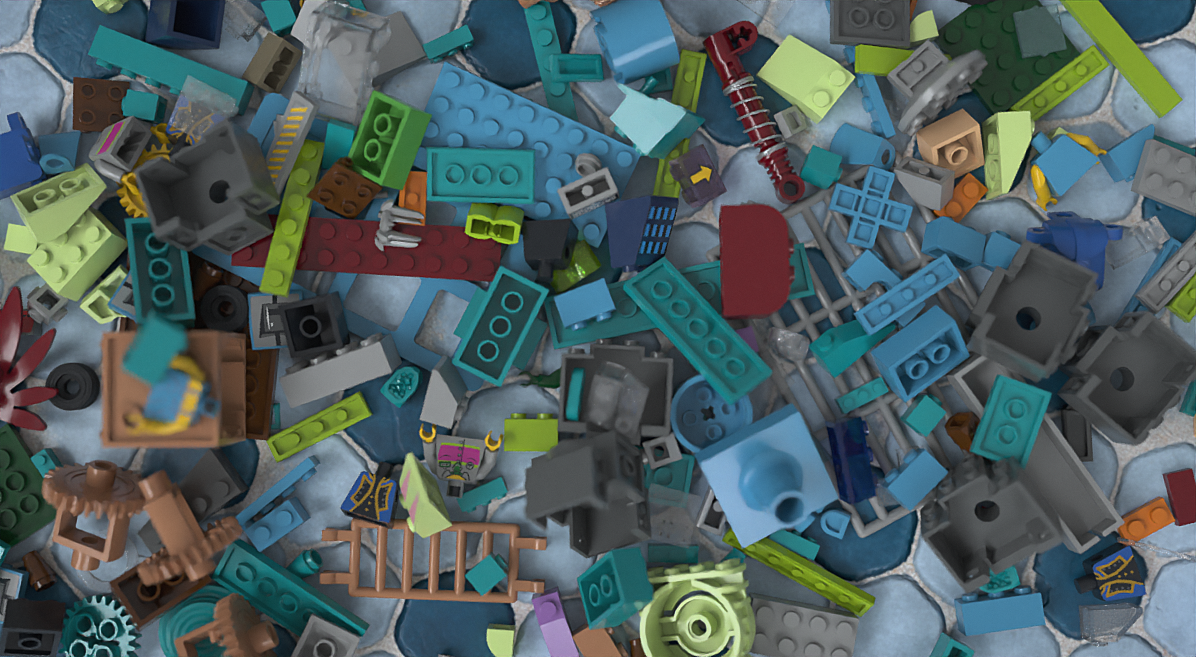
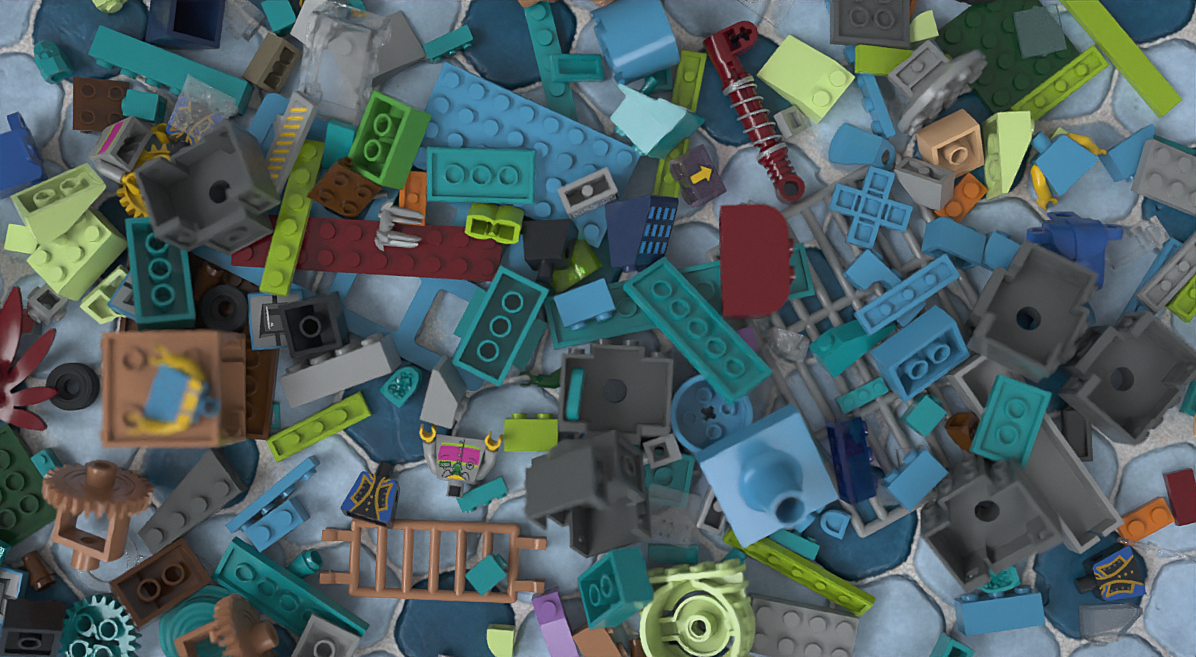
dark azure piece [38,131,83,174] -> none
teal container [121,309,188,387] -> none
nougat piece [138,470,243,585] -> none
yellowish green slope [399,453,453,539] -> none
light grey plate [575,153,602,177] -> none
clear slope [583,360,649,438] -> none
teal brick [799,145,843,190] -> none
none -> teal rock [34,40,74,84]

